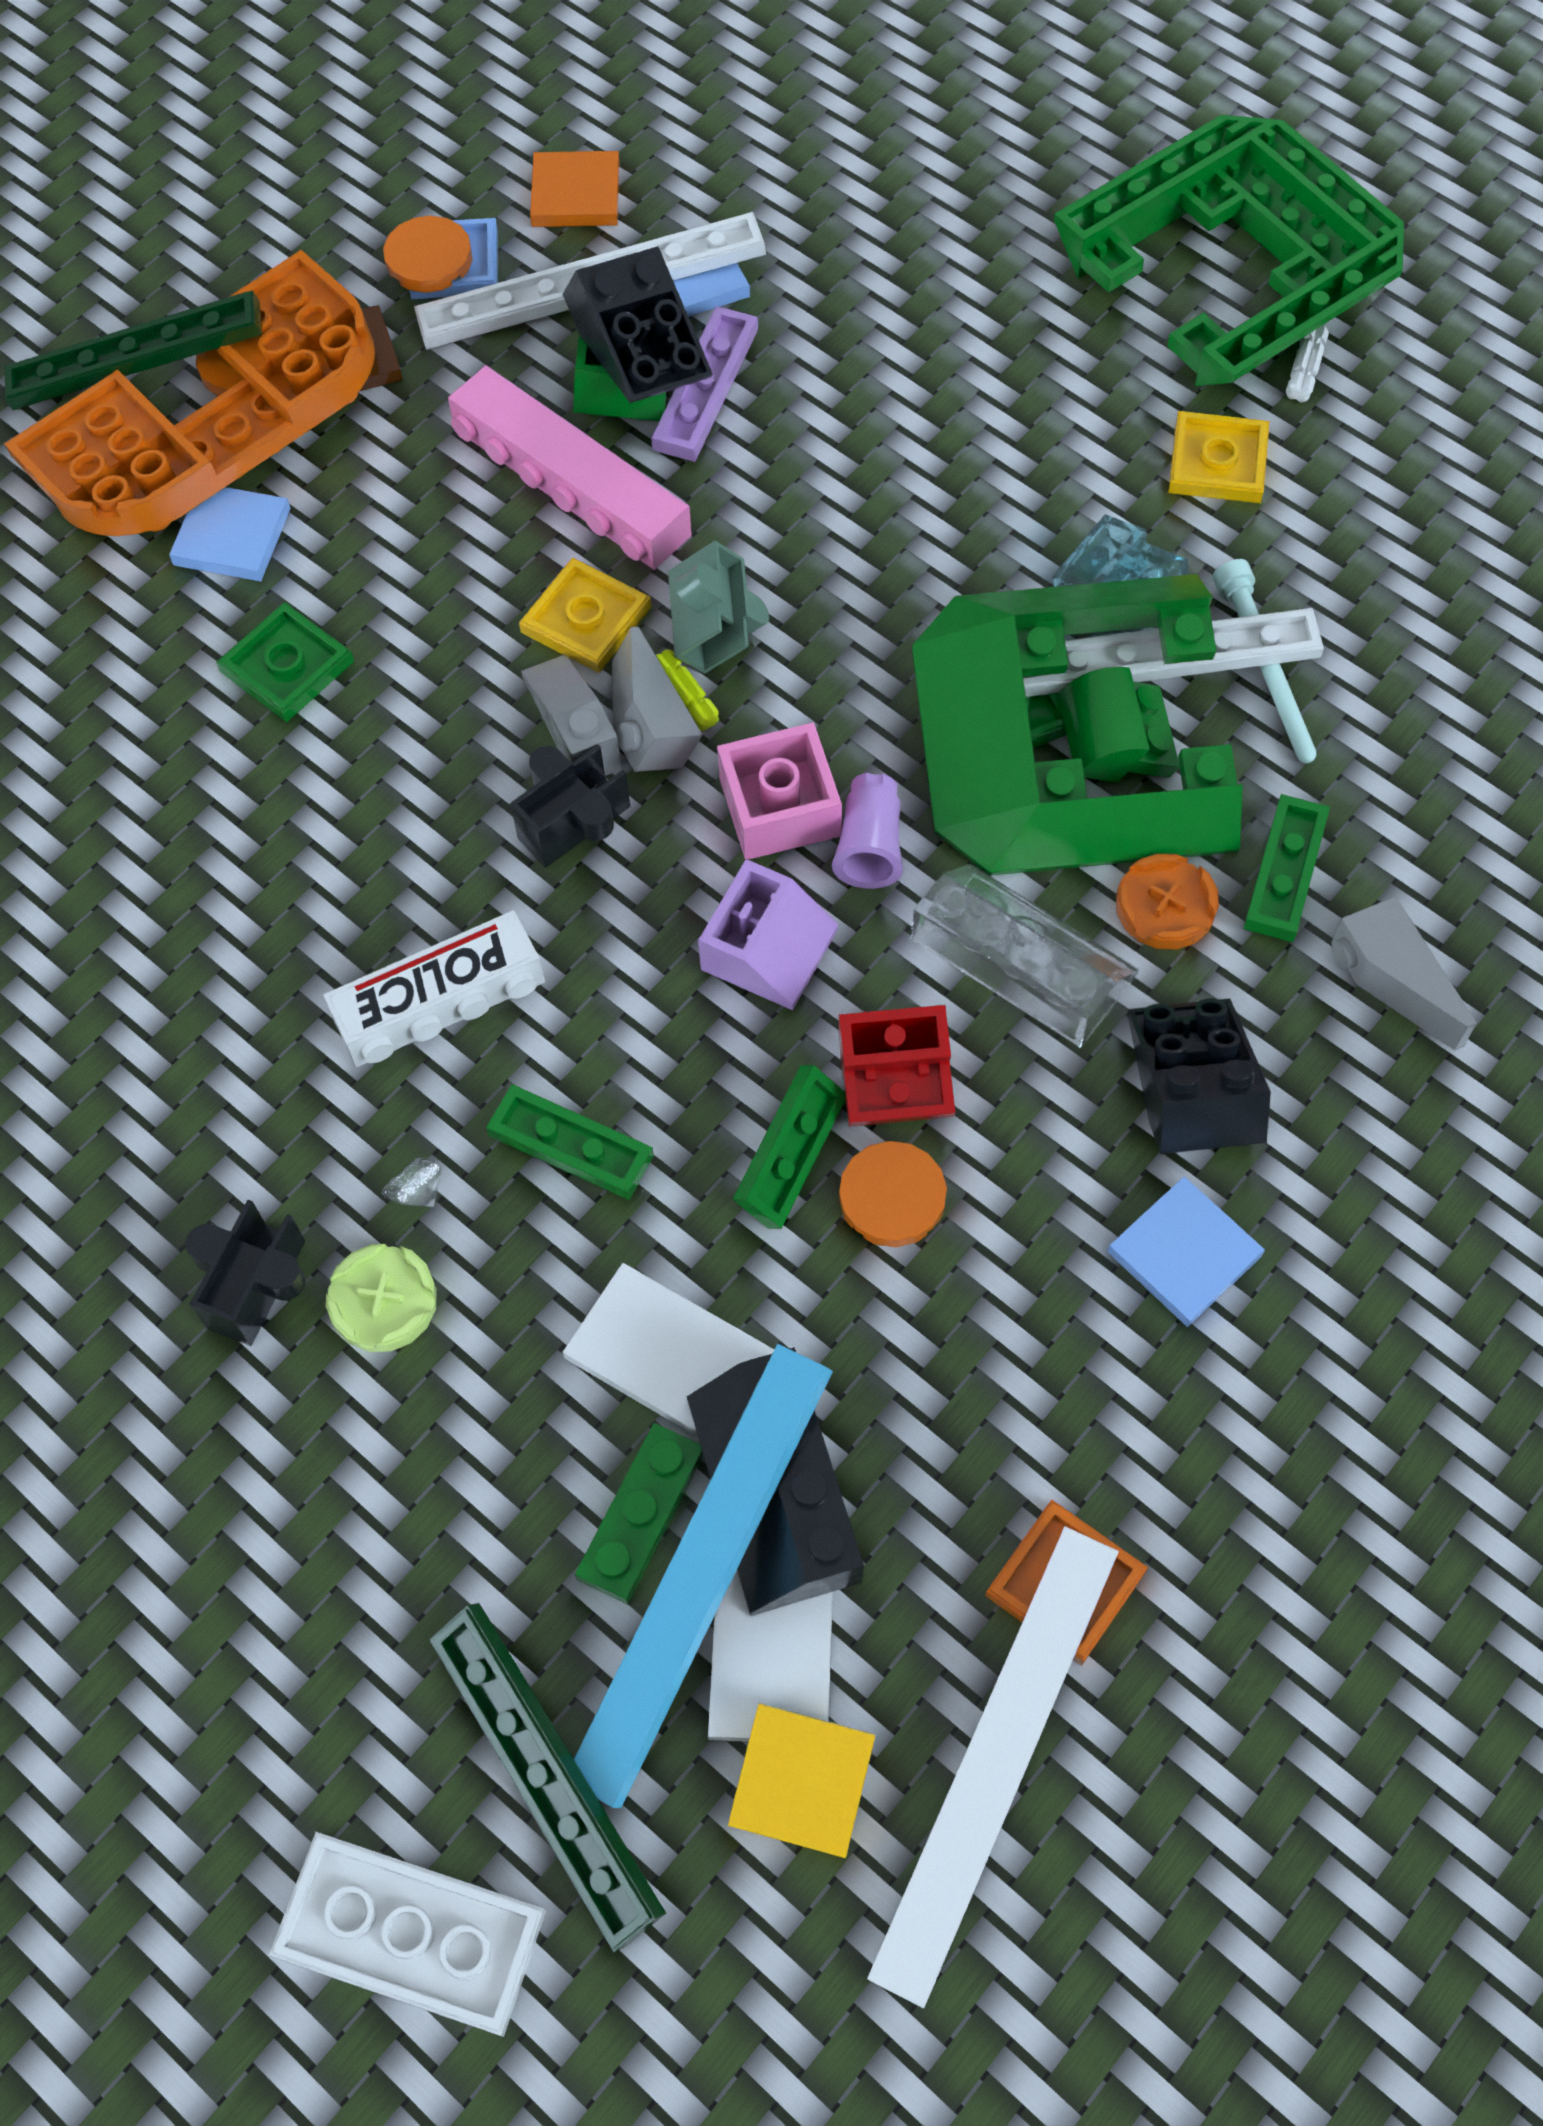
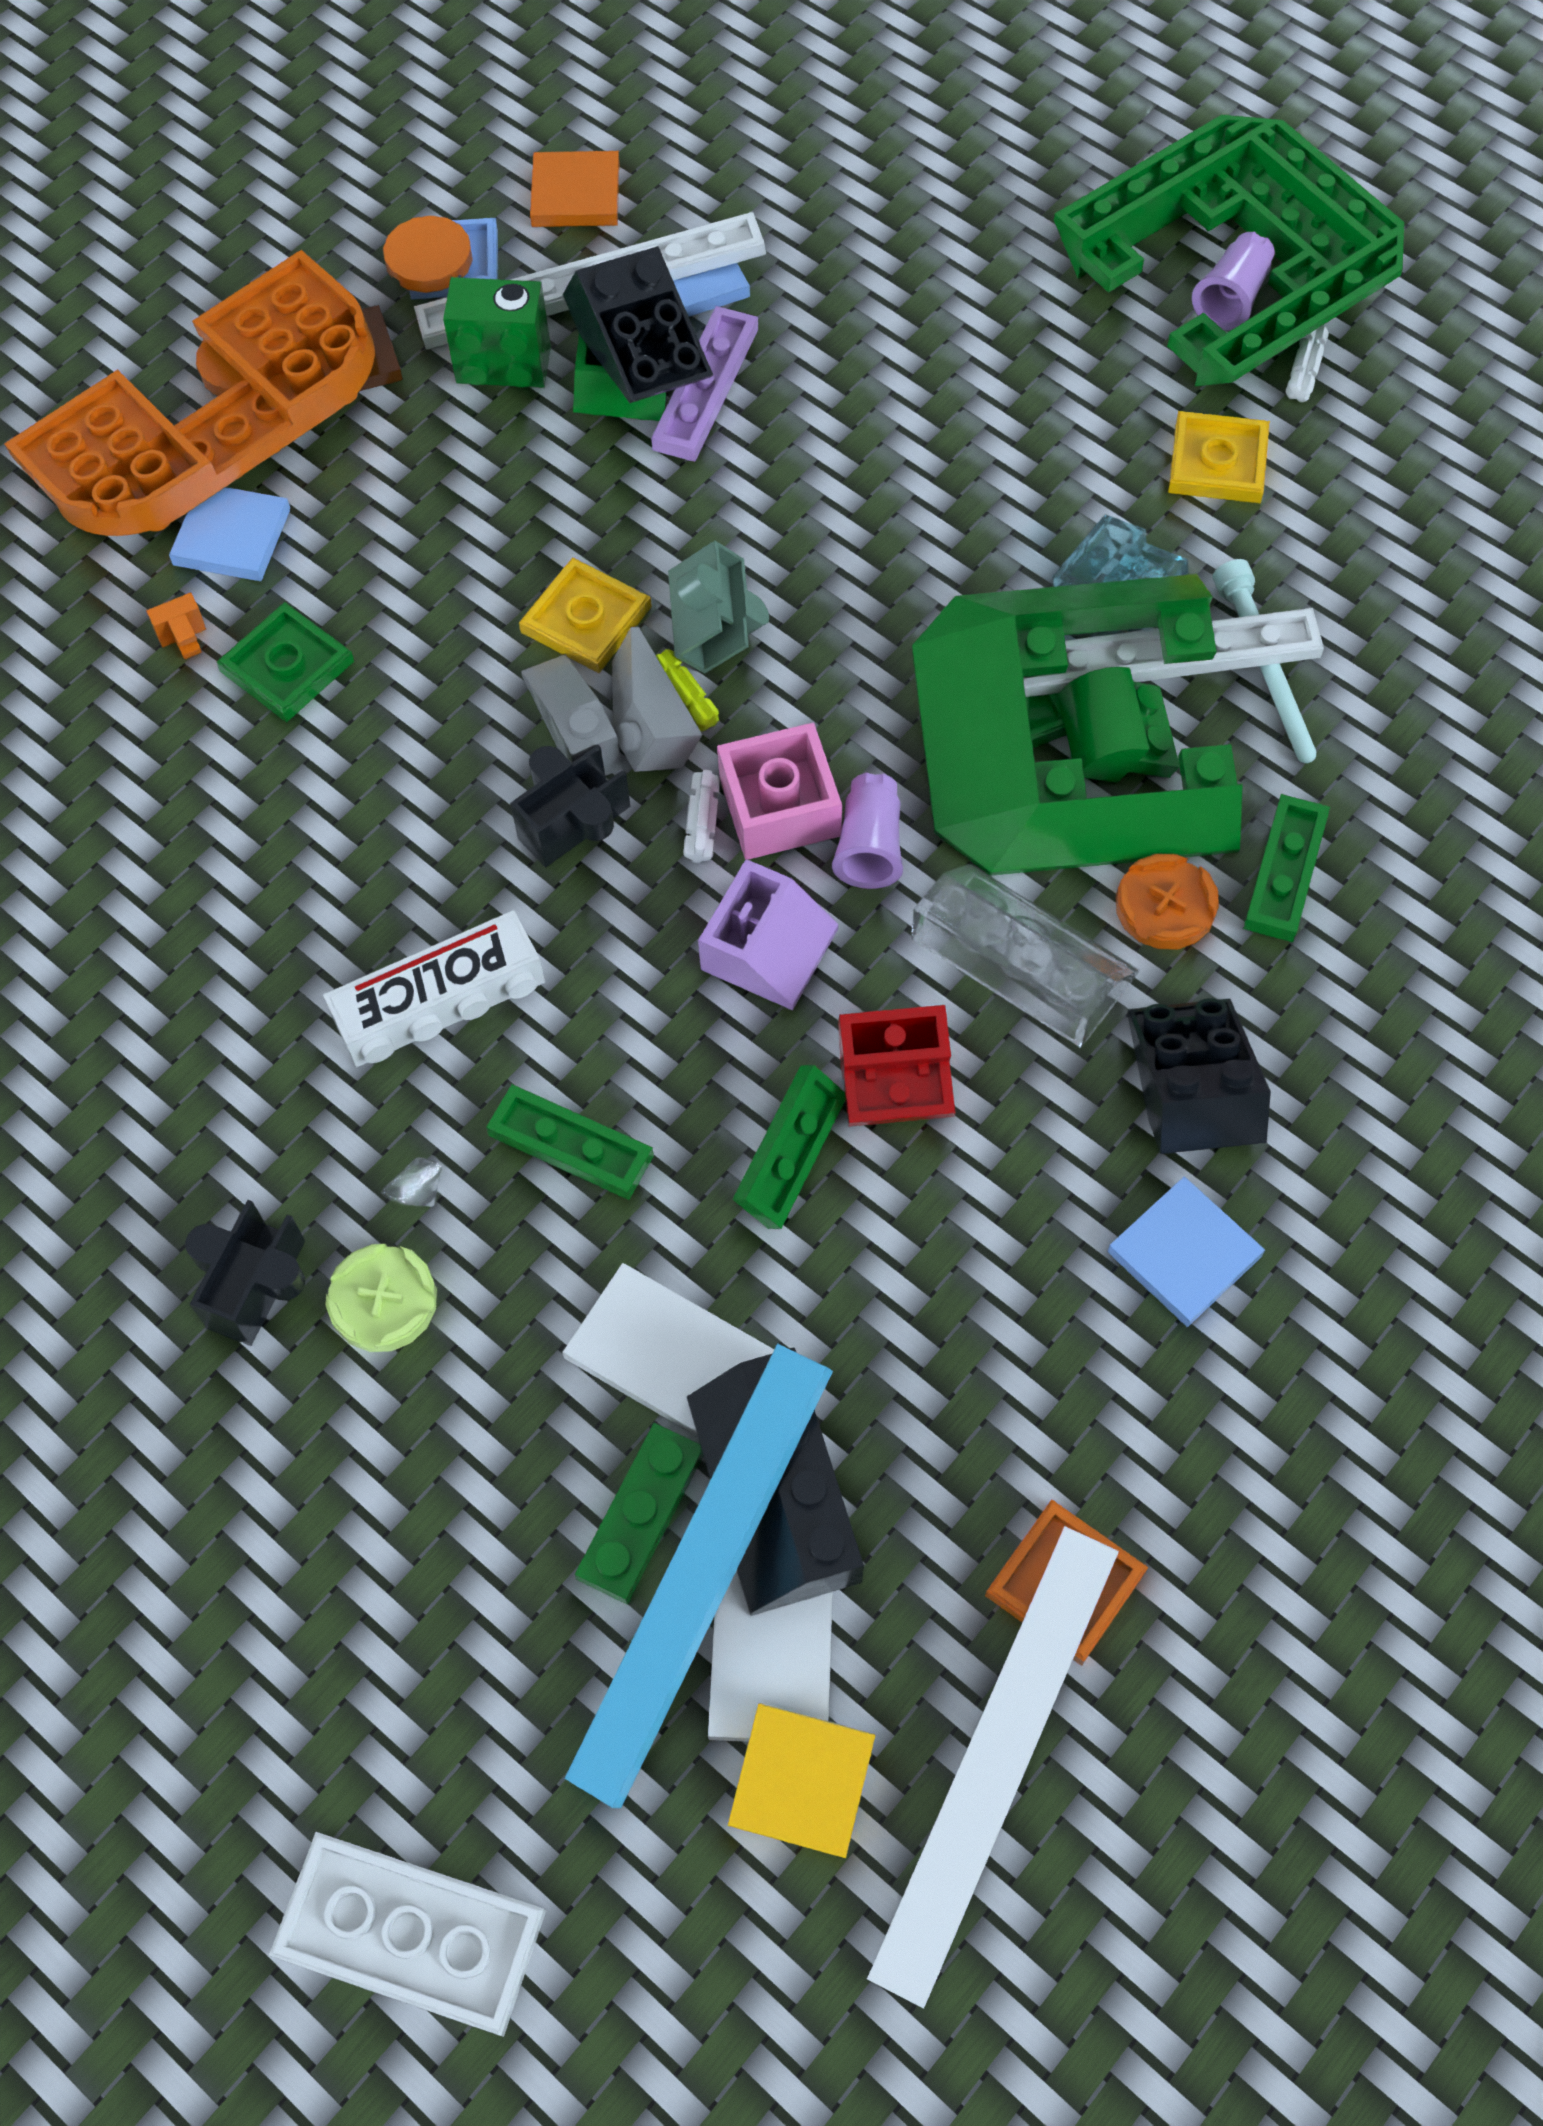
dark green tile [4,290,262,410] -> none
tile [429,1603,667,1952] -> none
bright pink brick [448,365,692,570] -> none
orange tile [839,1141,947,1248] -> none
light grey slope [1331,896,1477,1050] -> none
none -> orange tile [146,592,206,660]
none -> green brick [443,277,551,388]
none -> white axle [683,769,720,864]
none -> lavender plant [1192,232,1275,331]

